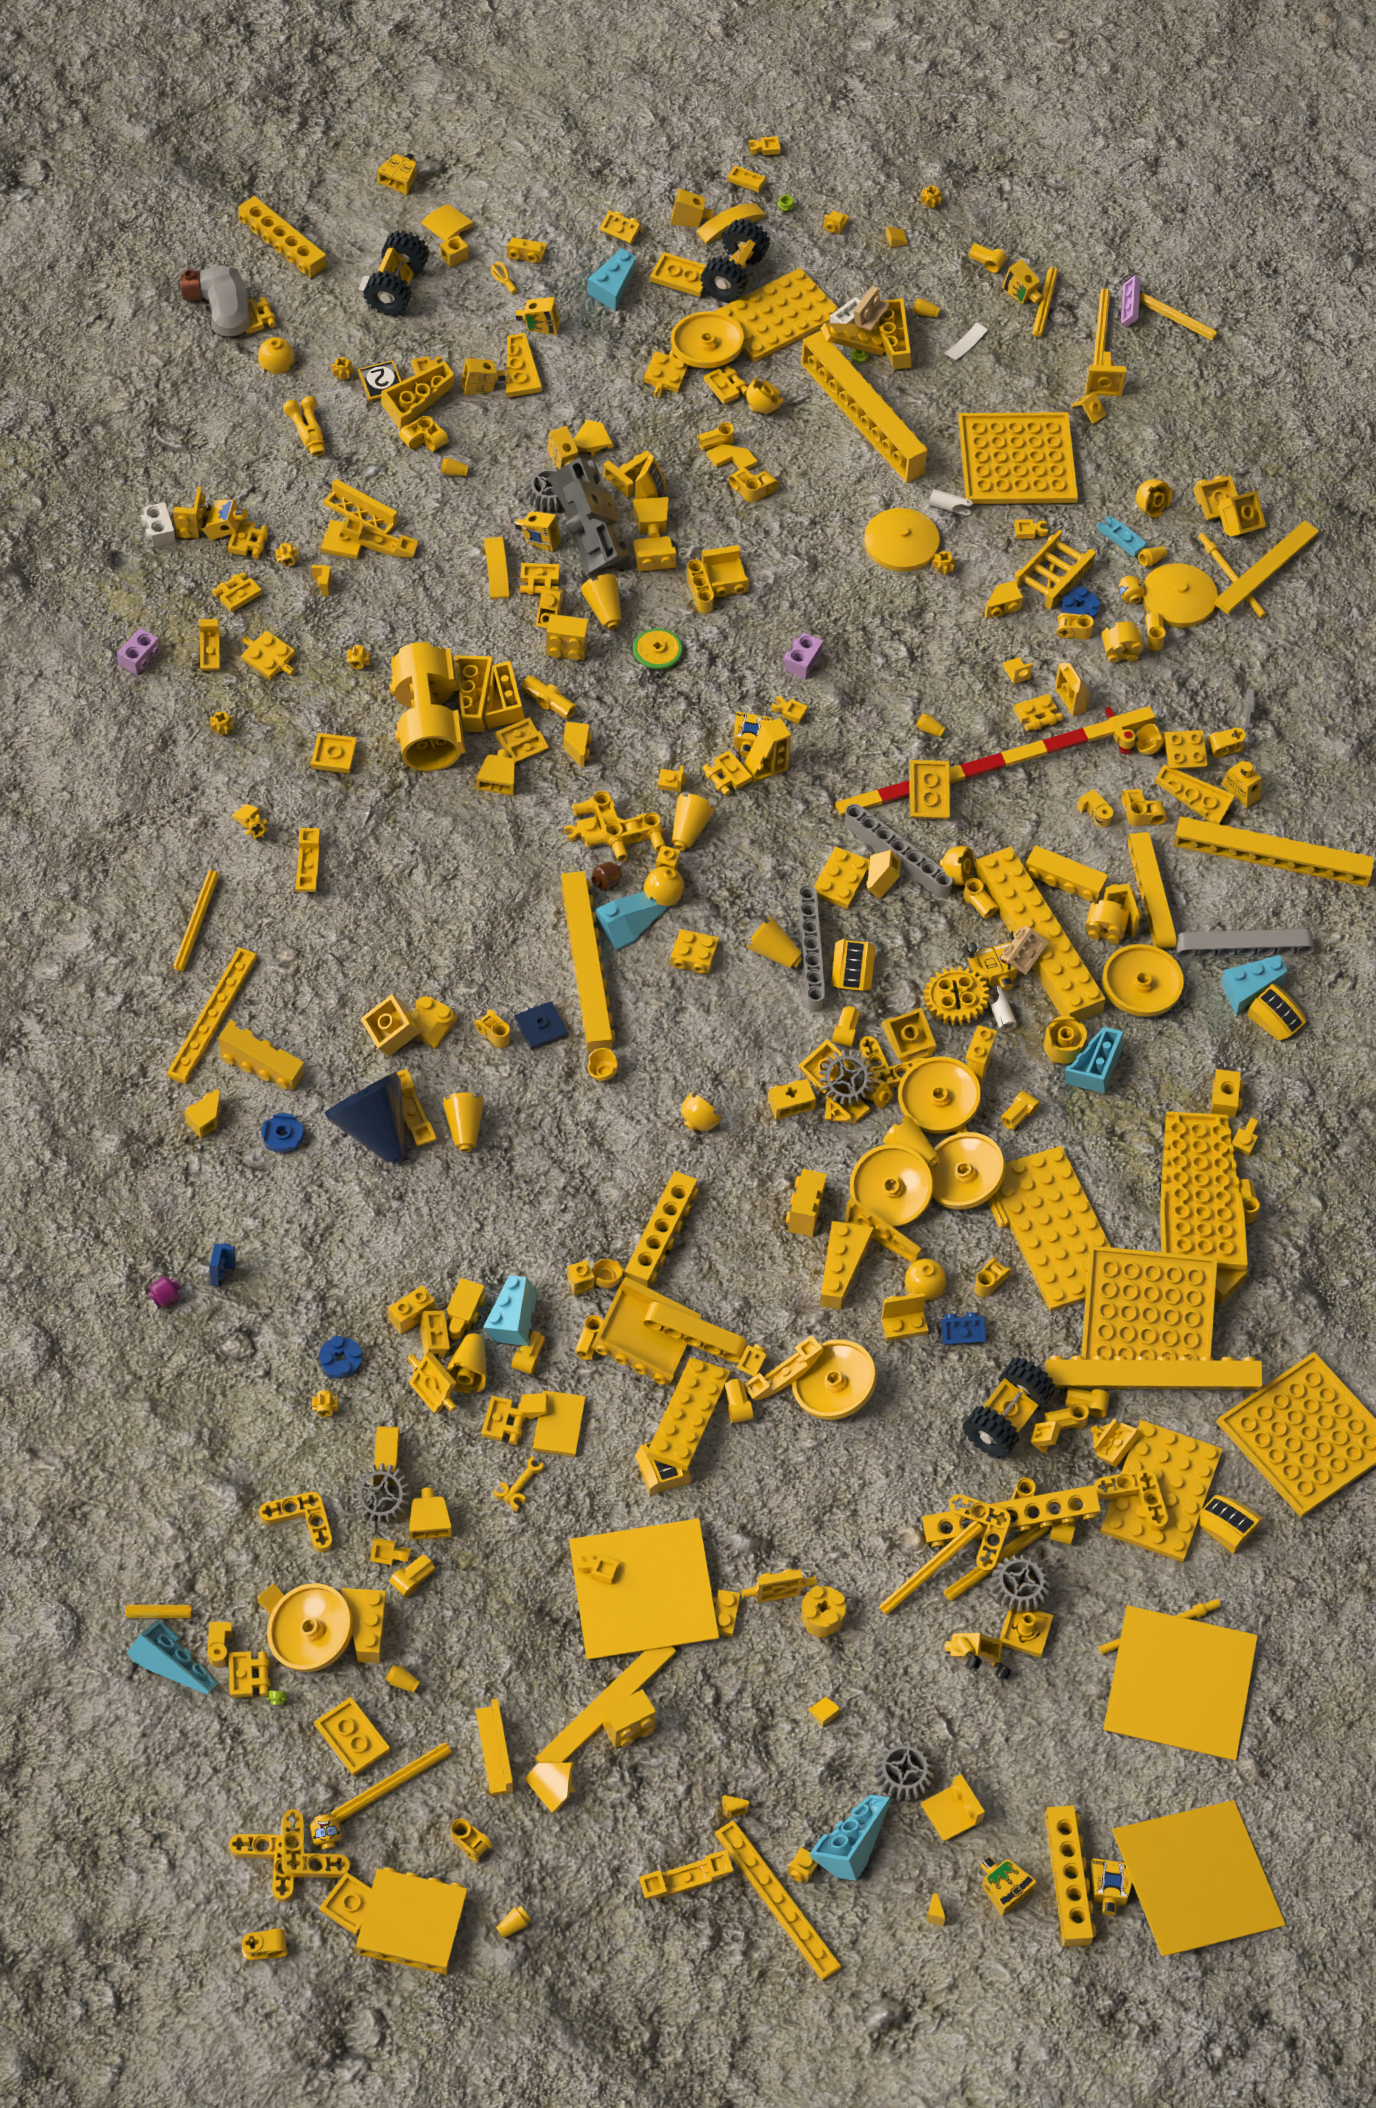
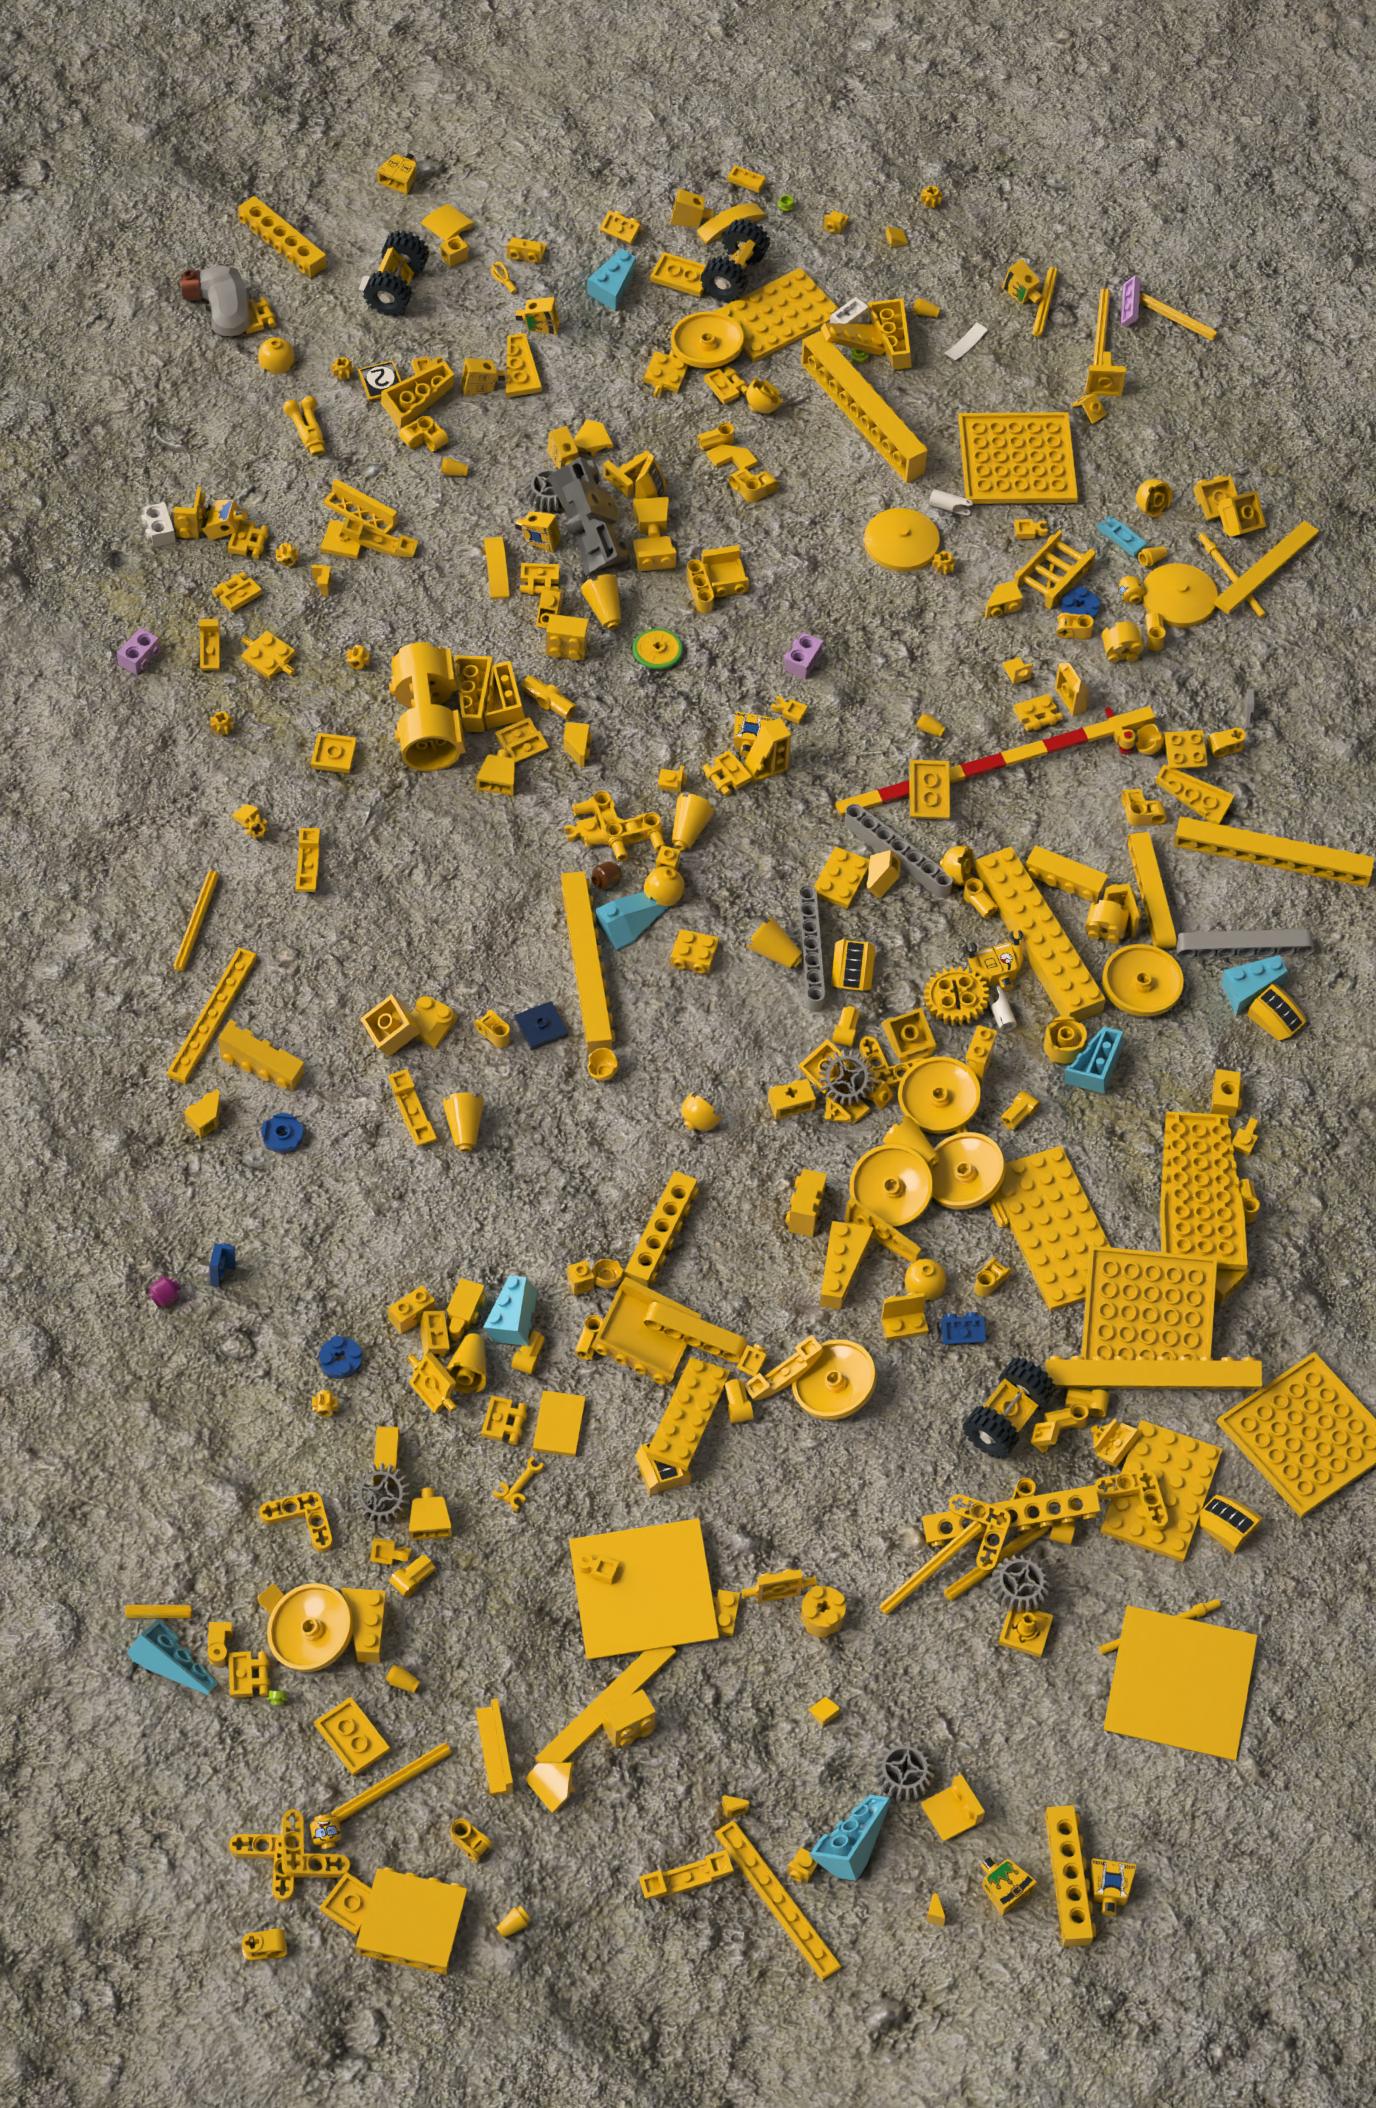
dark blue cone [324,1072,406,1164] -> none
yellow slope [521,1393,548,1420] -> none
yellow plate [748,136,780,155] -> none
tan bracket [853,286,889,331] -> none
yellow torso [945,1633,1011,1681] -> none
yellow piece [968,243,1007,273] -> none
tan bracket [1001,926,1048,975] -> none
yellow leg [1077,789,1113,828] -> none
yellow piece [1112,1800,1286,1957] -> none
yellow torso [1221,761,1262,809] -> none

